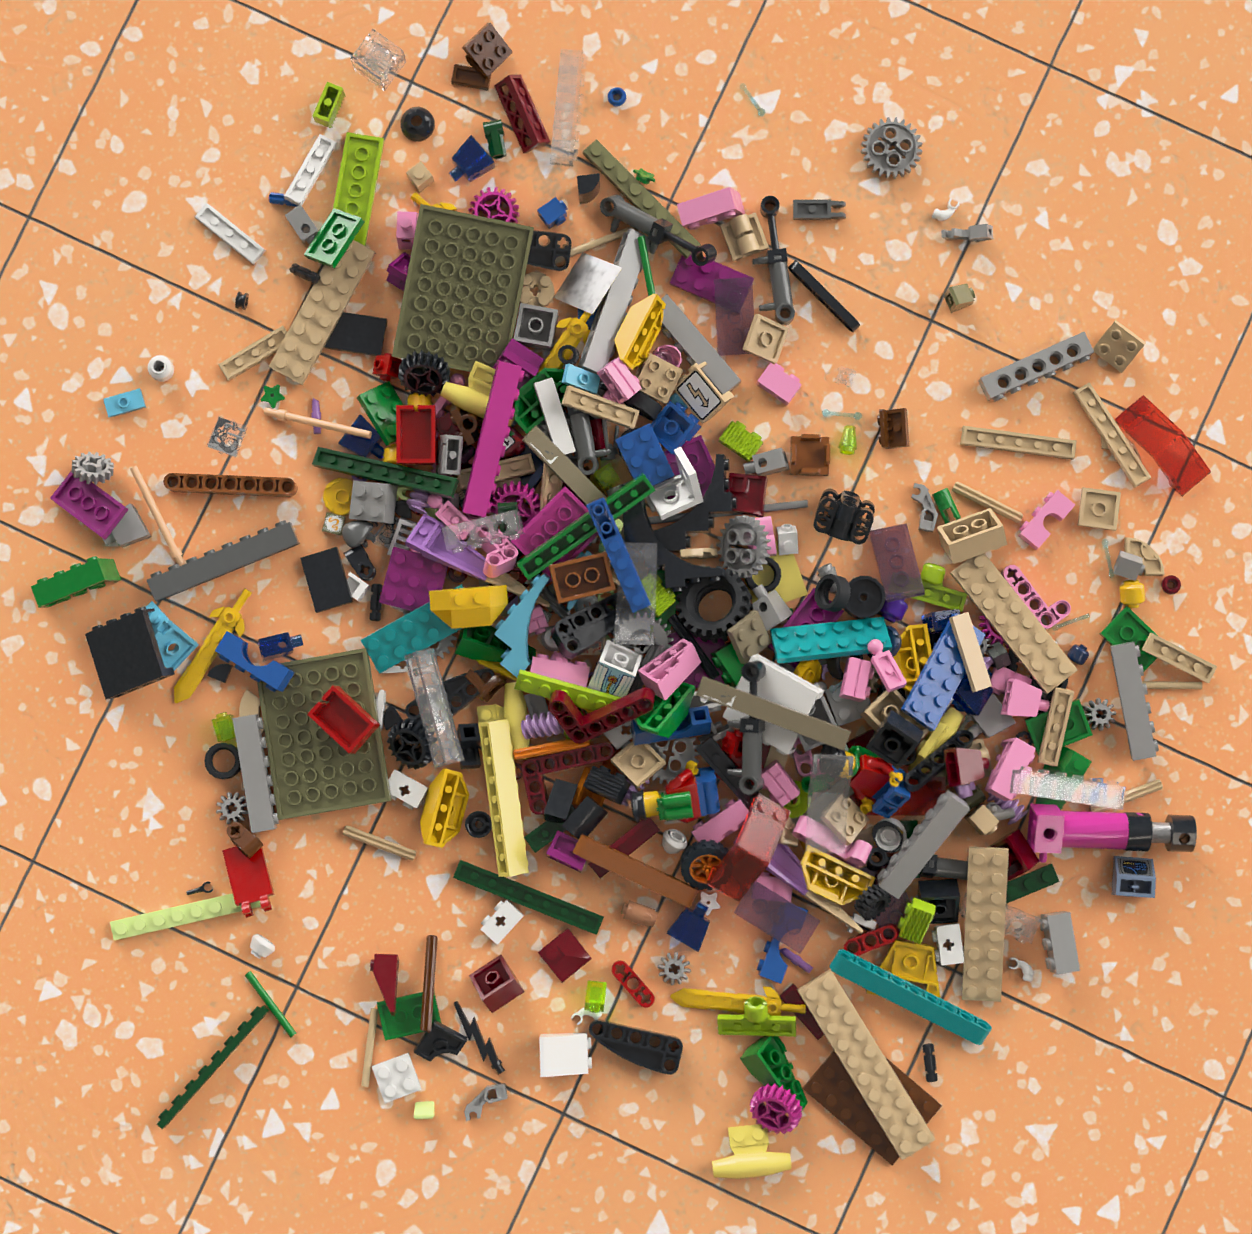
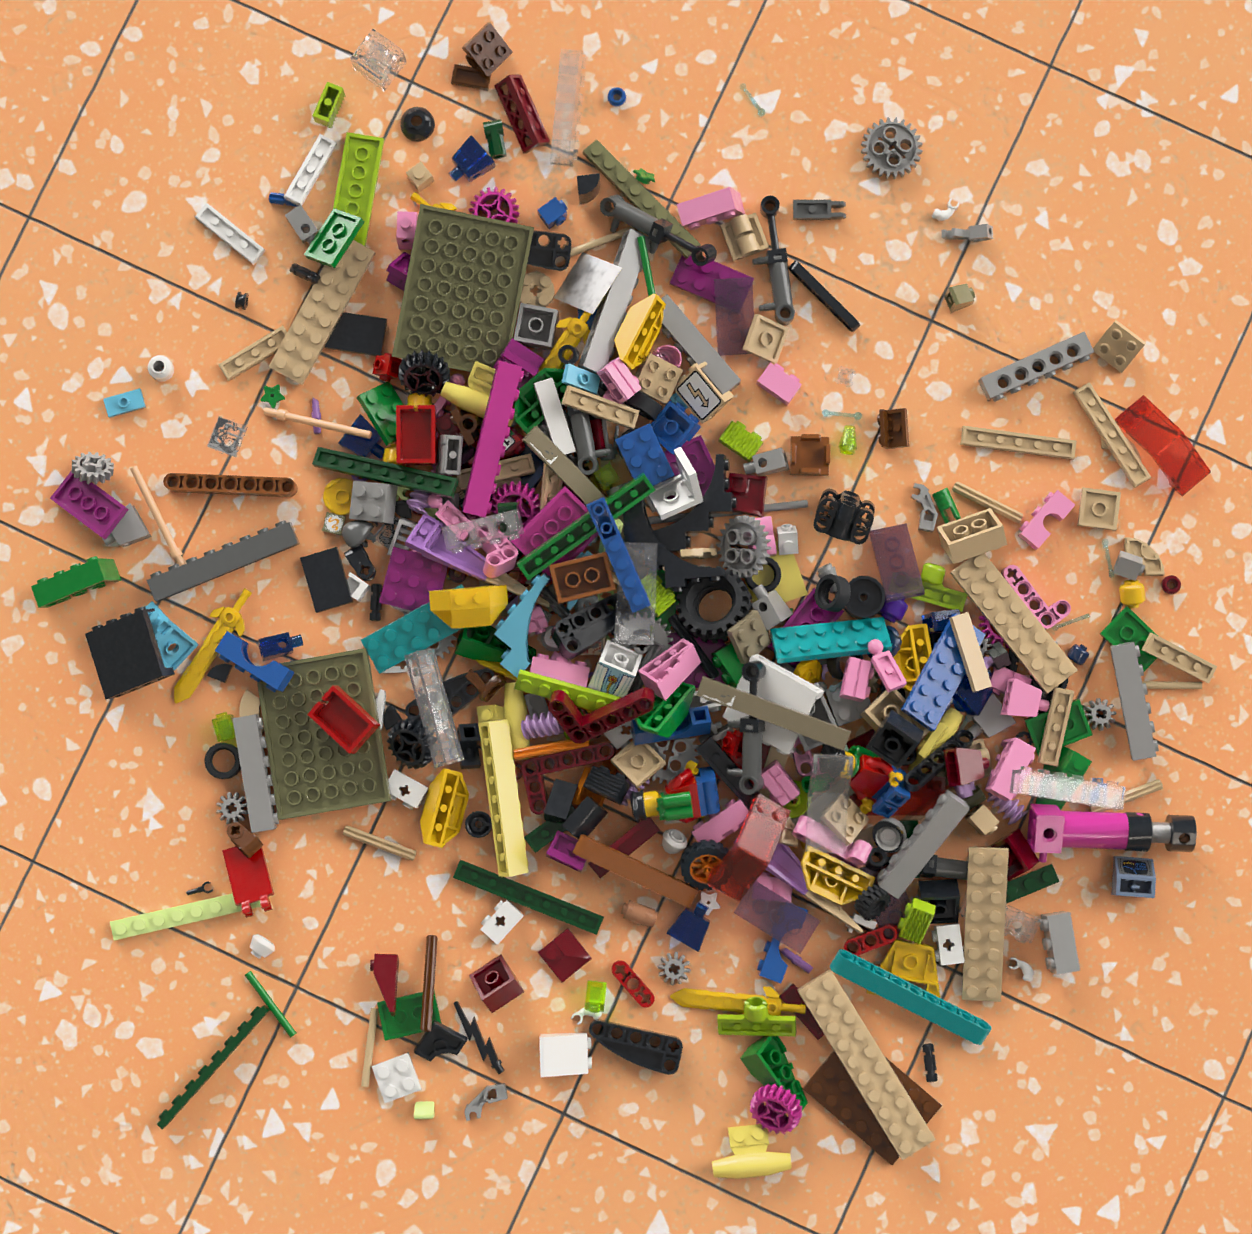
light grey arm [986,802,1015,820] -> none

